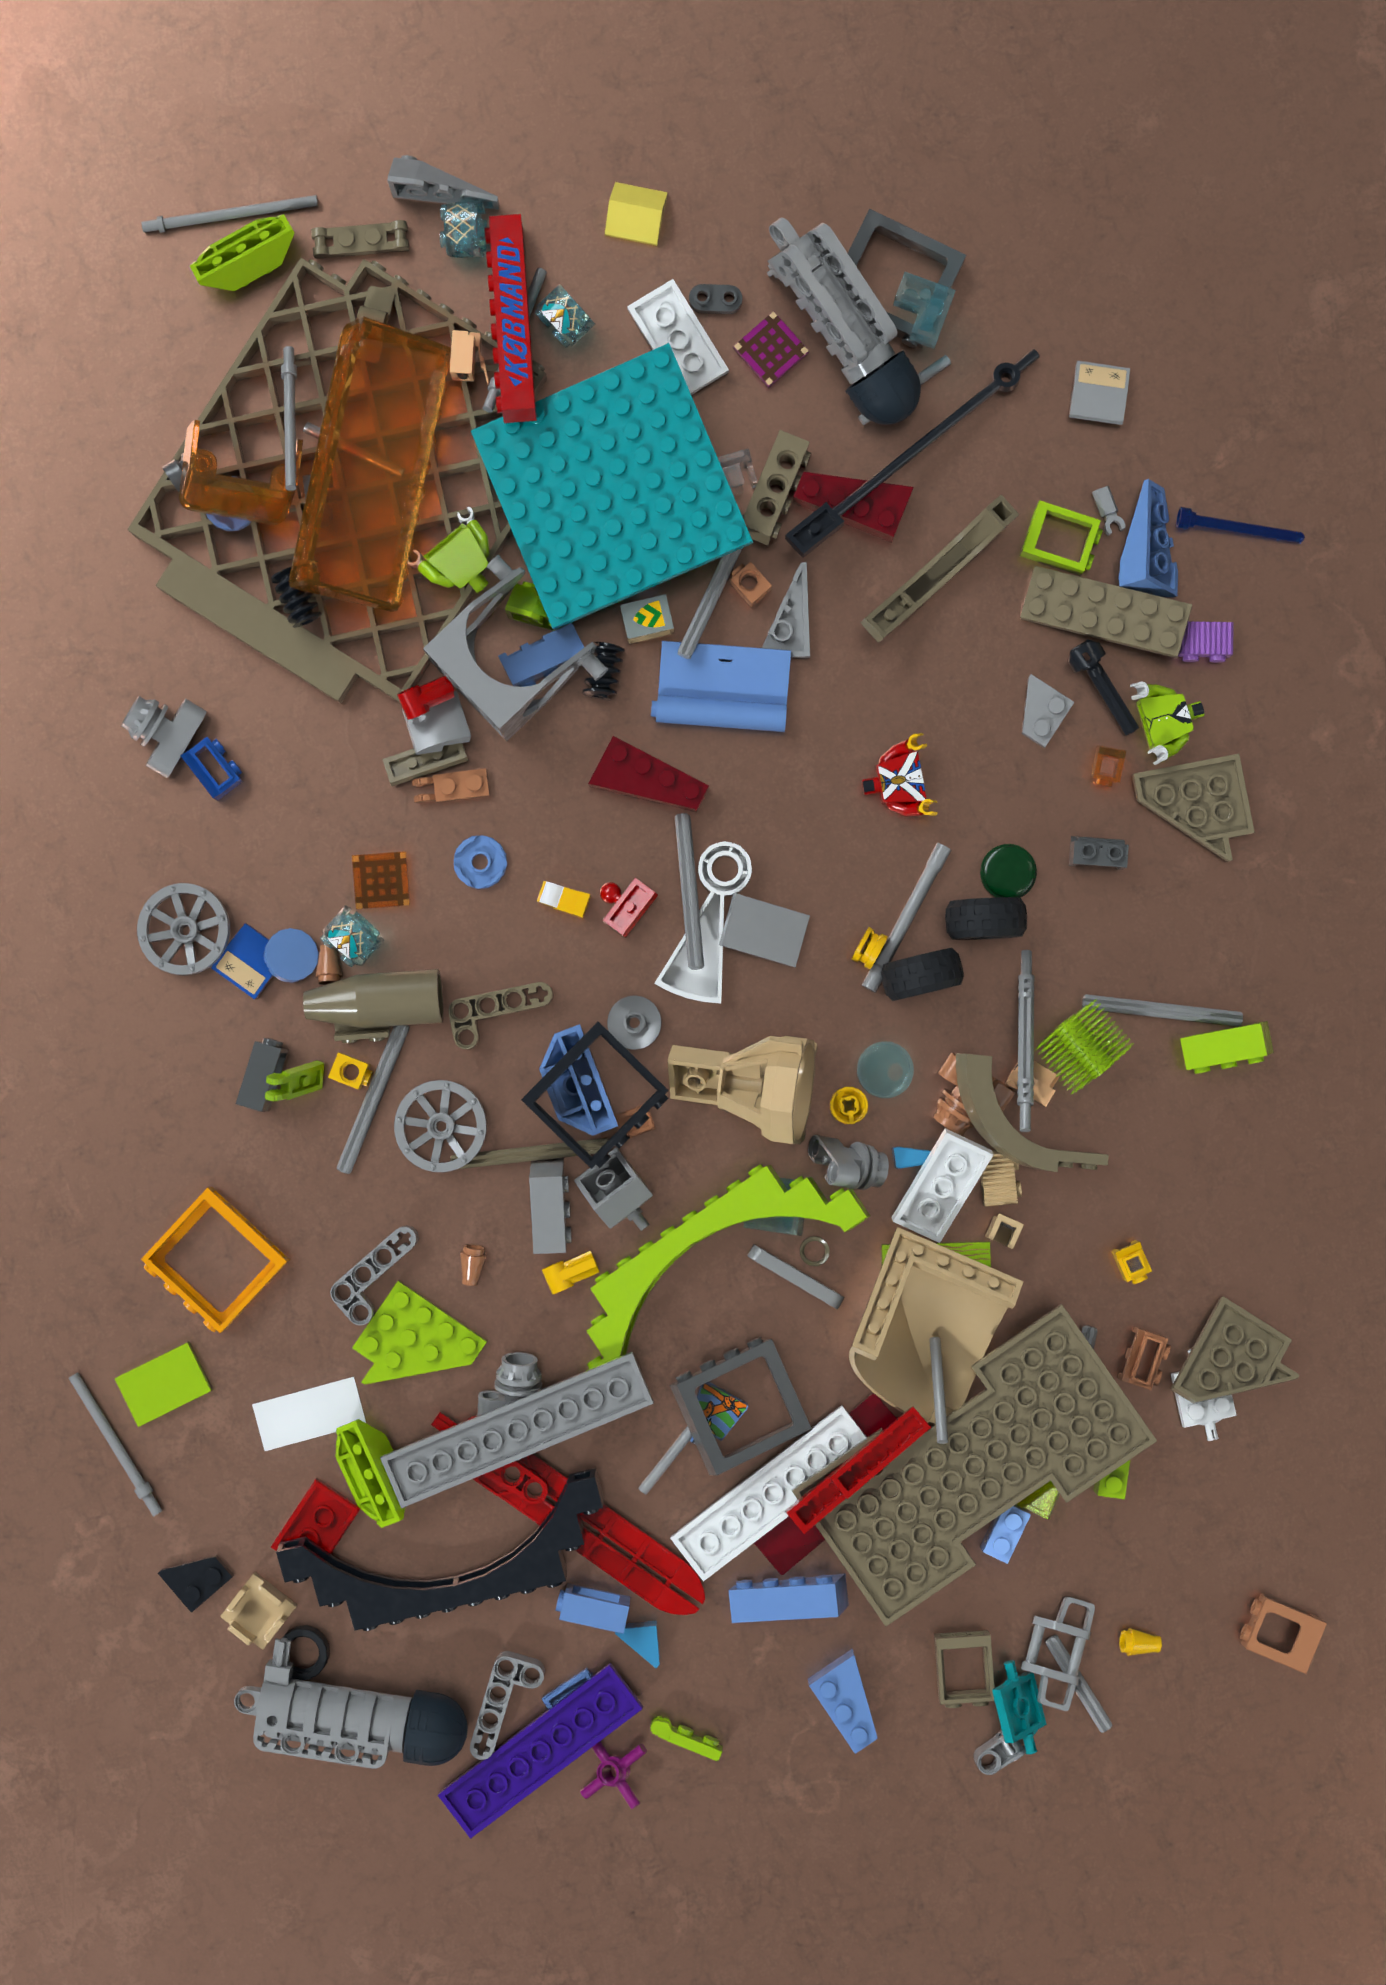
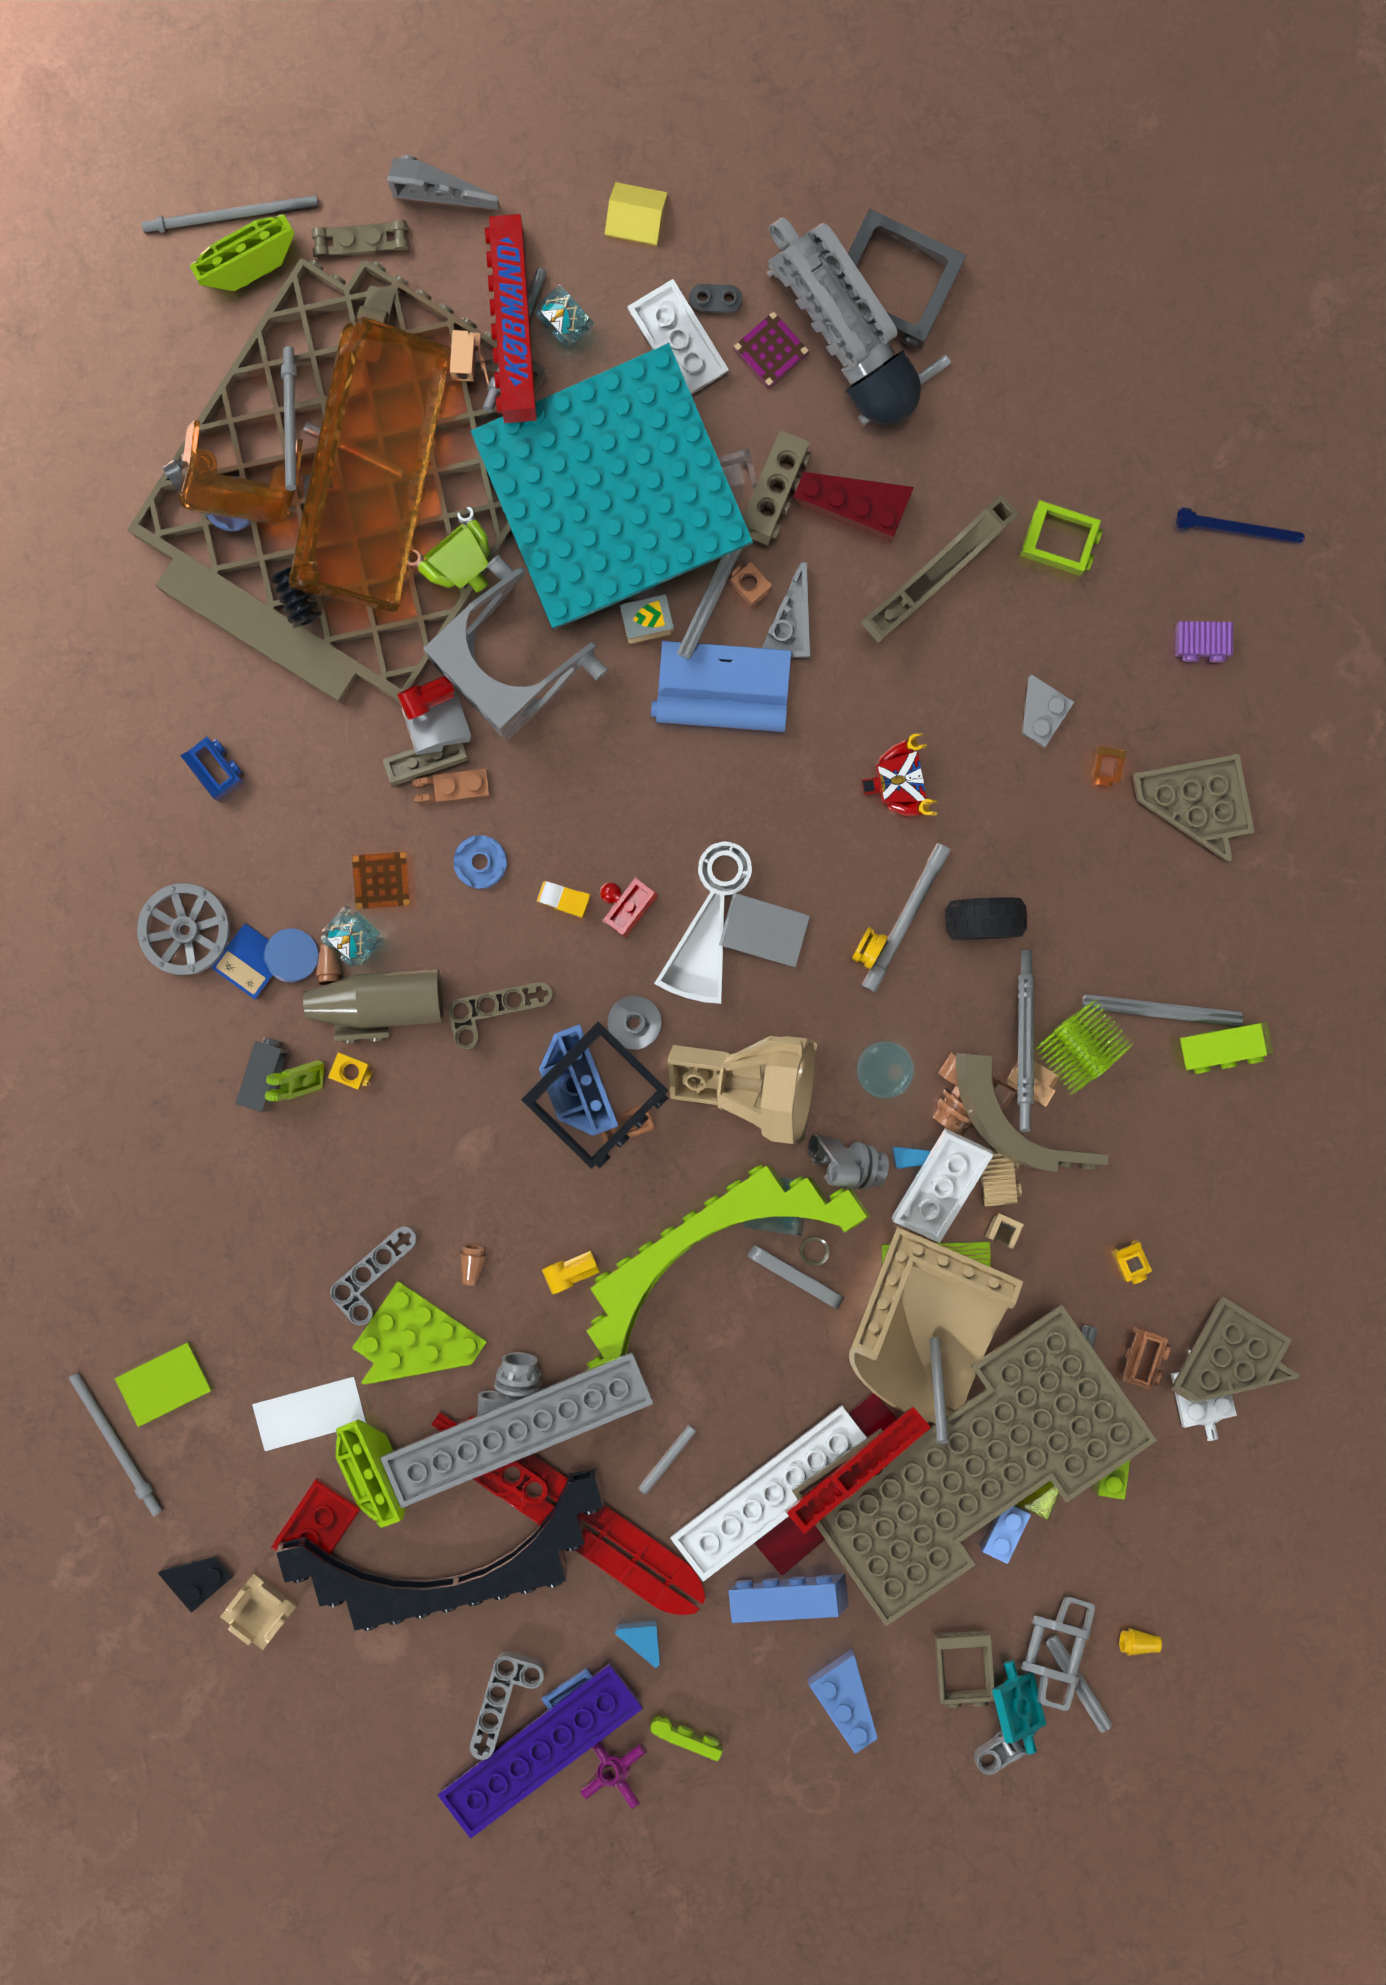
light grey beam [121,696,207,778] -> none
light orange piece [141,1186,291,1333] -> none
light grey piece [234,1638,468,1769] -> none
black tyre [283,1625,330,1680] -> none
light grey axle [337,1025,409,1174] -> none
light grey wheel [394,1080,487,1172] -> none
clear light blue brick [440,202,487,258] -> none
dark tan axle [450,1138,610,1169] -> none
medium blue wedge [498,623,584,687] -> none
lime slope [505,581,561,631] -> none
light grey wedge [529,1158,572,1254] -> none
medium blue window [555,1583,631,1634] -> none
light grey piece [574,1147,653,1231] -> none
black piece [582,642,625,701] -> none
dark red wedge [588,736,709,812] -> none
dark grey piece [670,1337,812,1476] -> none
light grey axle [675,813,704,970] -> none
torso [690,1382,749,1445] -> none
black bar [785,349,1040,558] -> none
yellow wheel [830,1087,868,1124] -> none
black tyre [881,948,964,1001] -> none
clear light blue brick [893,272,956,349] -> none
dark green piece [980,844,1037,898] -> none
dark tan plate [1020,566,1192,658] -> none
black piece [1068,640,1140,736] -> none
light grey slope [1069,361,1130,425] -> none
dark grey window [1069,836,1129,870] -> none
light grey bar [1092,486,1125,536] -> none
medium blue wedge [1118,479,1178,598] -> none
lime torso [1130,681,1205,765] -> none
nougat window [1240,1593,1327,1674] -> none

